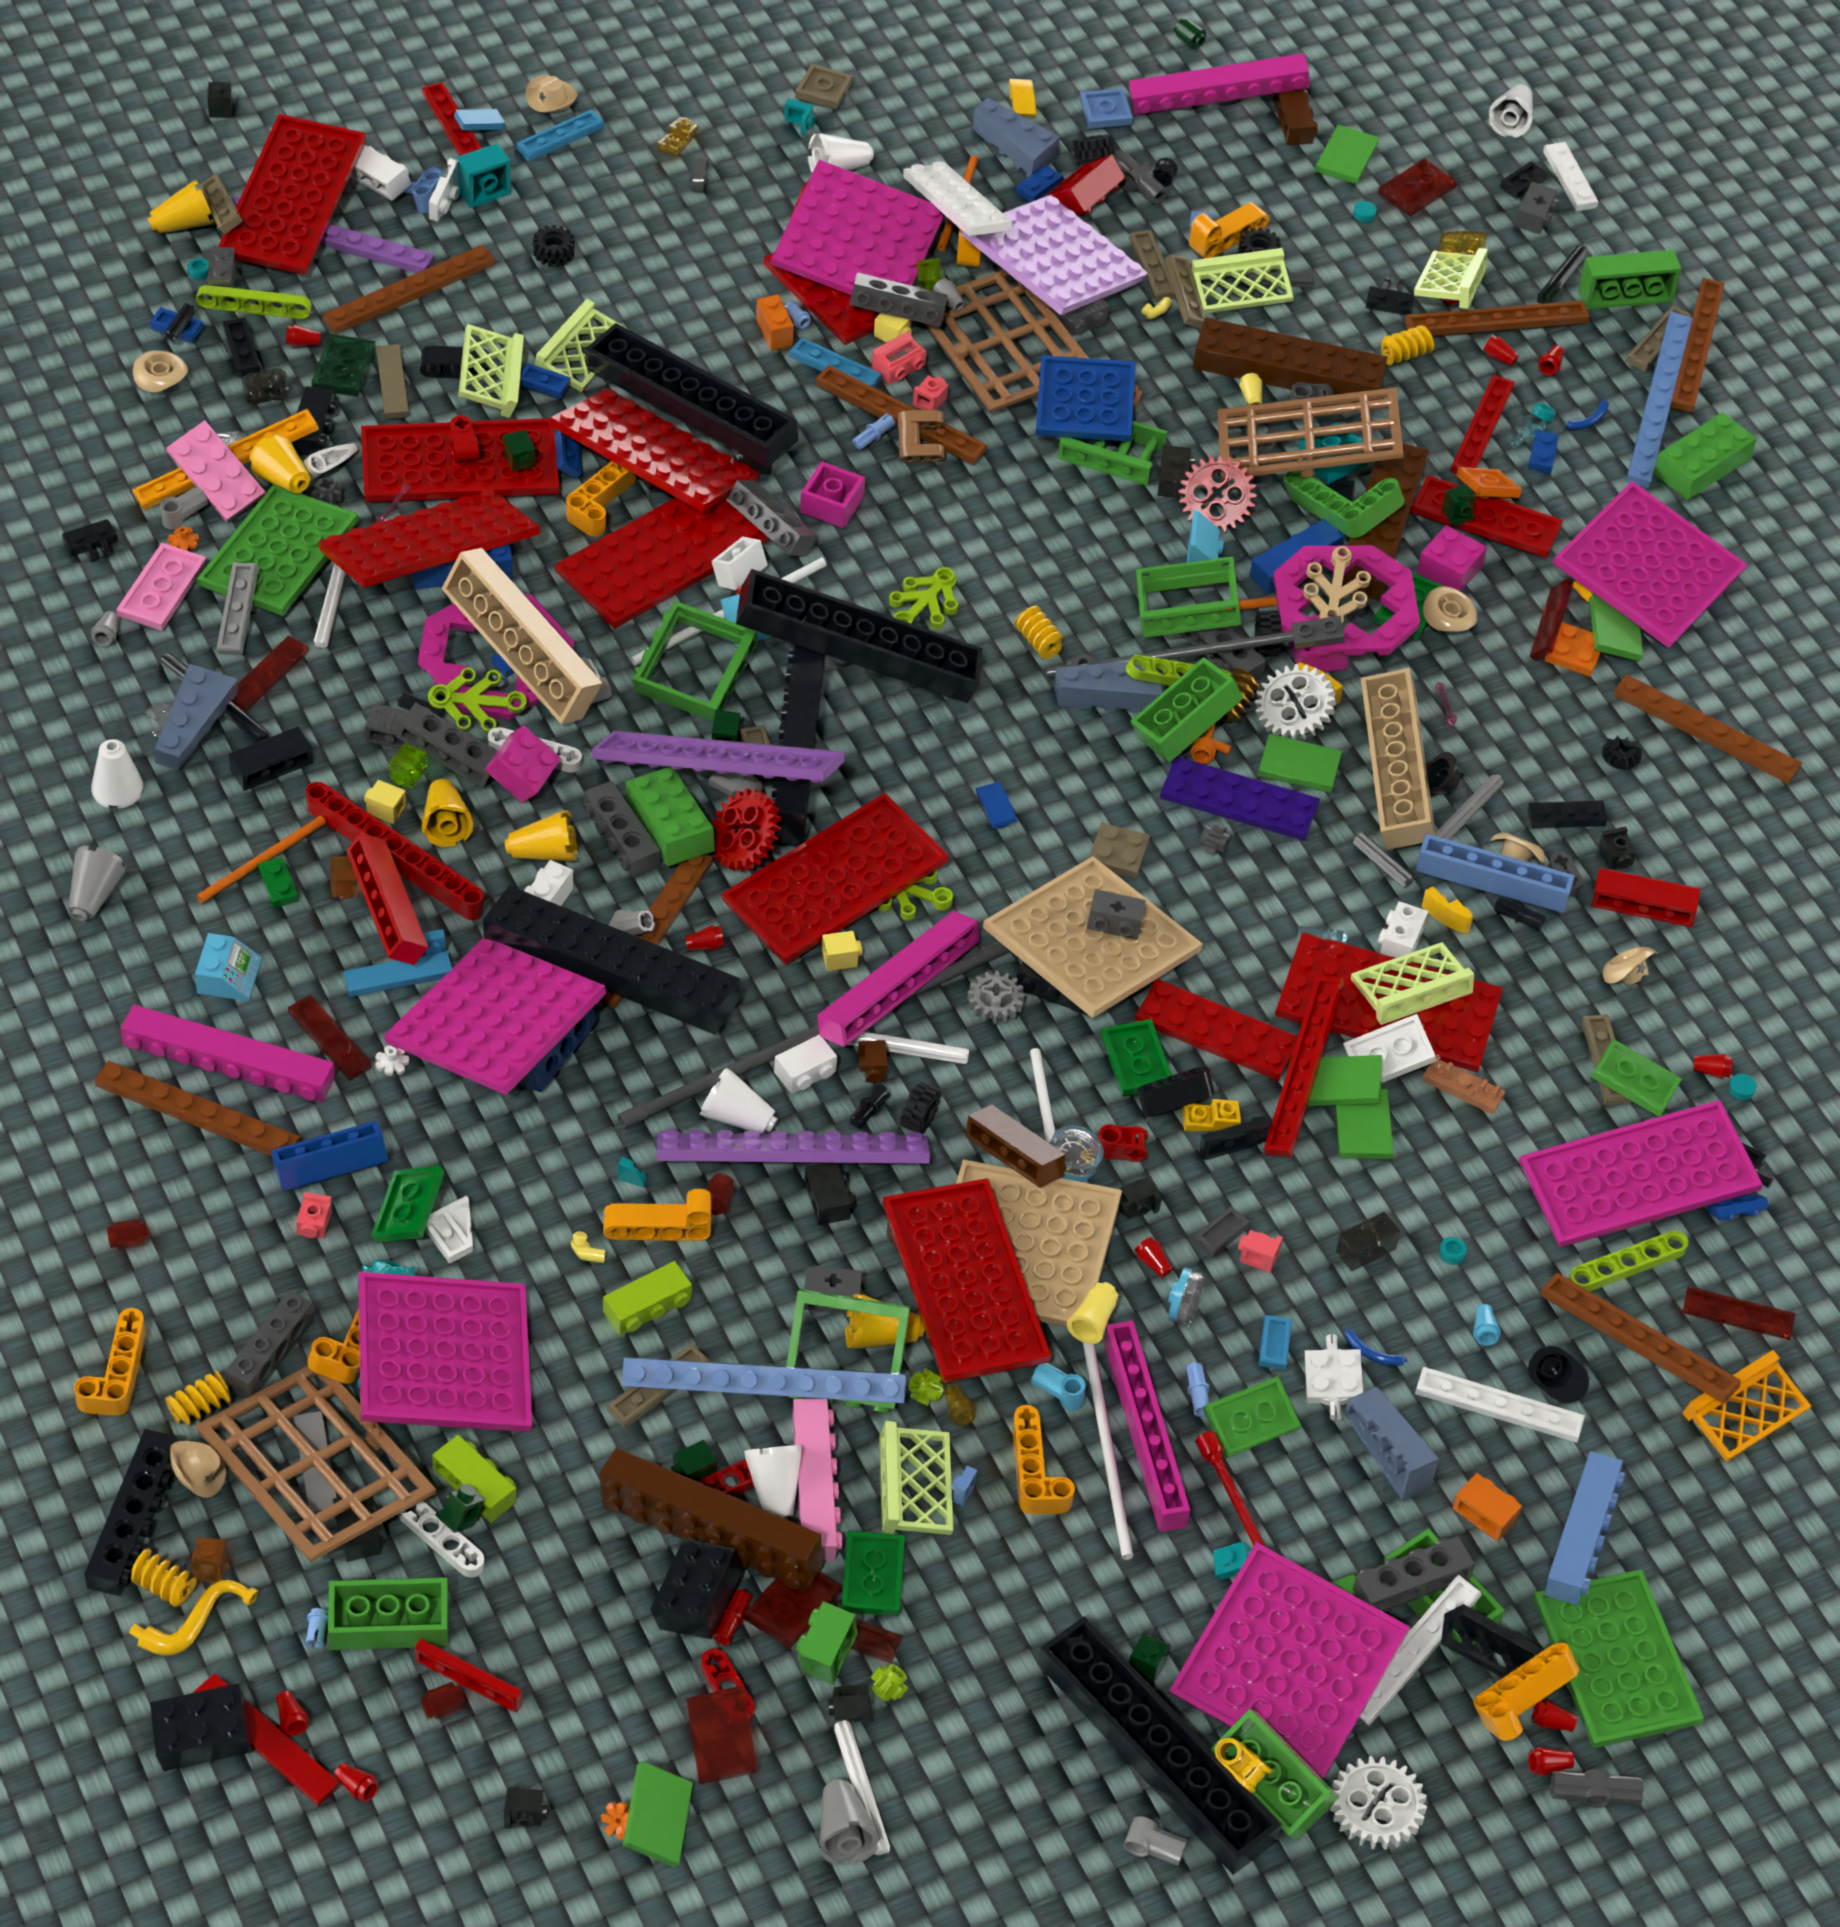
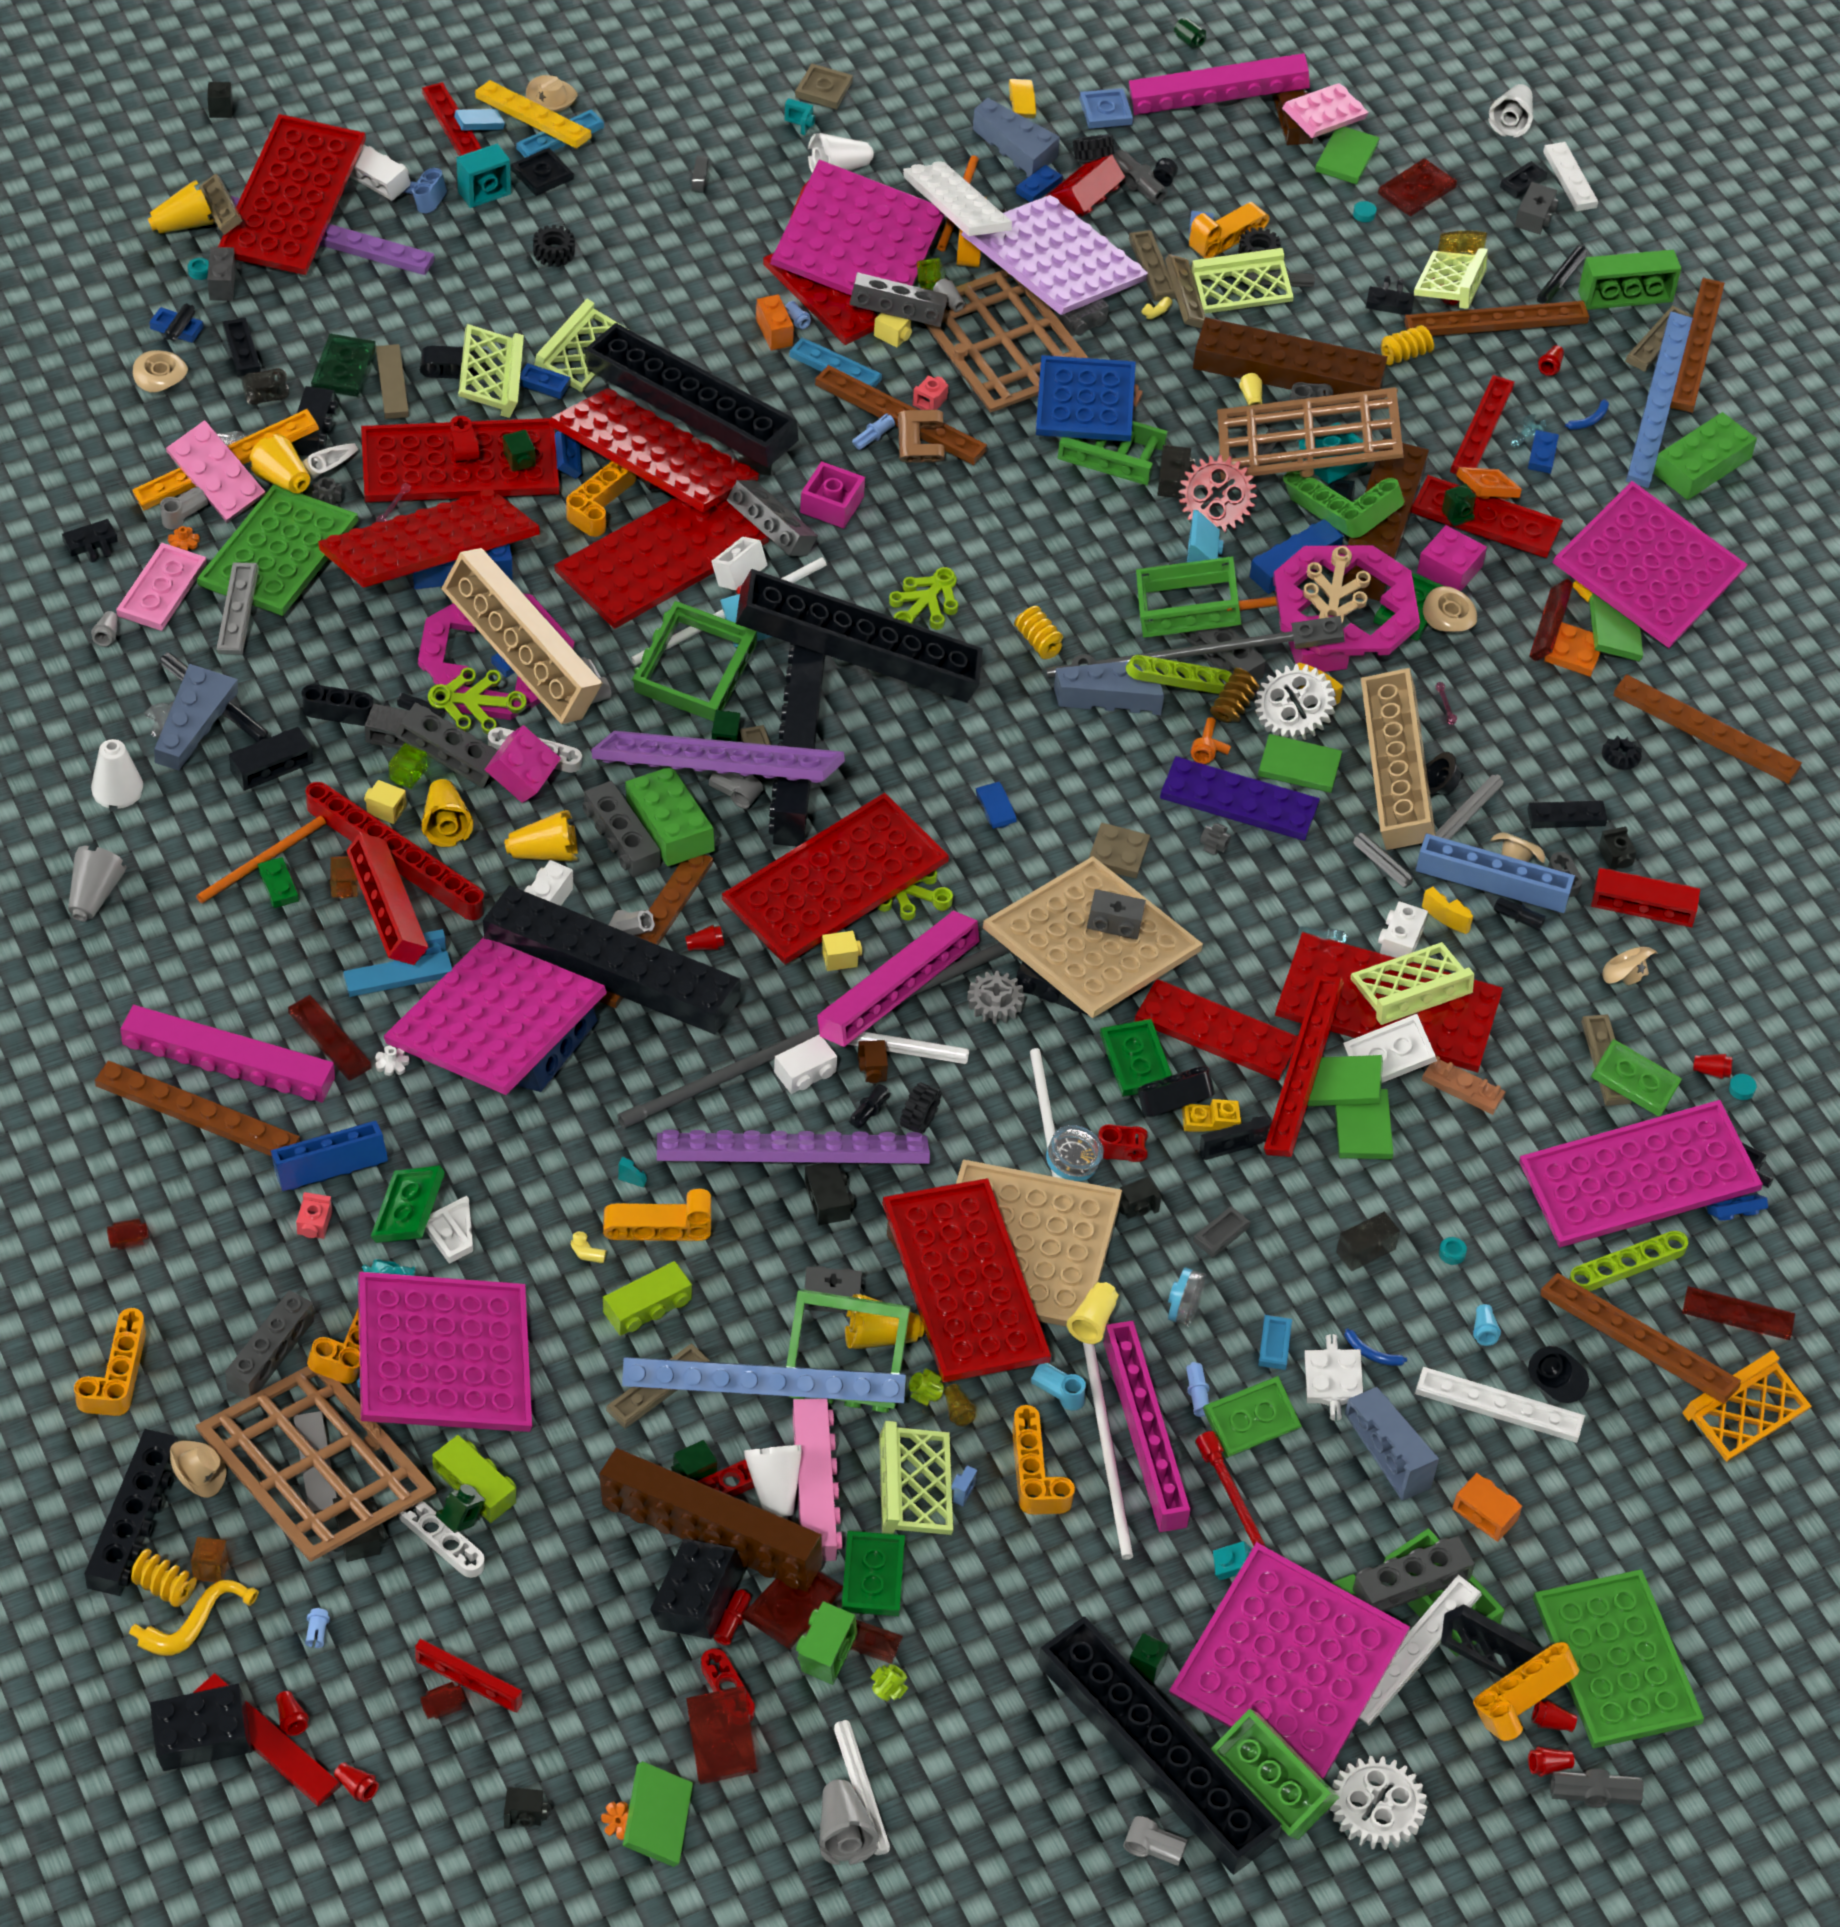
yellow piece [165,1370,231,1426] -> none
medium azure slope [195,933,262,1001] -> none
lime beam [196,285,312,319] -> none
clear red tile [231,635,308,713] -> none
red cone [285,324,320,348] -> none
white axle [314,563,346,649] -> none
dark orange plate [323,244,495,335] -> none
bright green brick [328,1578,448,1650] -> none
white wing [429,158,461,222] -> none
clear yellow slope [656,117,699,158] -> none
white cone [700,1068,778,1134] -> none
clear red brick [706,1174,735,1215] -> none
red gear [711,788,781,872] -> none
pearl dark grey brick [828,1685,872,1724] -> none
coral window [871,331,927,385] -> none
reddish brown brick [966,1104,1066,1188] -> none
bright green brick [1130,657,1243,763] -> none
red cone [1135,1237,1173,1279] -> none
yellow piece [1215,1738,1273,1793] -> none
coral brick [1238,1230,1283,1273] -> none
black tyre [1254,610,1281,655] -> none
red cone [1483,335,1519,366] -> none
teal tile [1531,402,1556,422] -> none
medium blue brick [1544,1451,1626,1605] -> none
none -> black beam [301,684,374,726]
none -> yellow plate [475,80,592,149]
none -> black tile [511,148,574,196]
none -> bright pink plate [1282,83,1369,138]

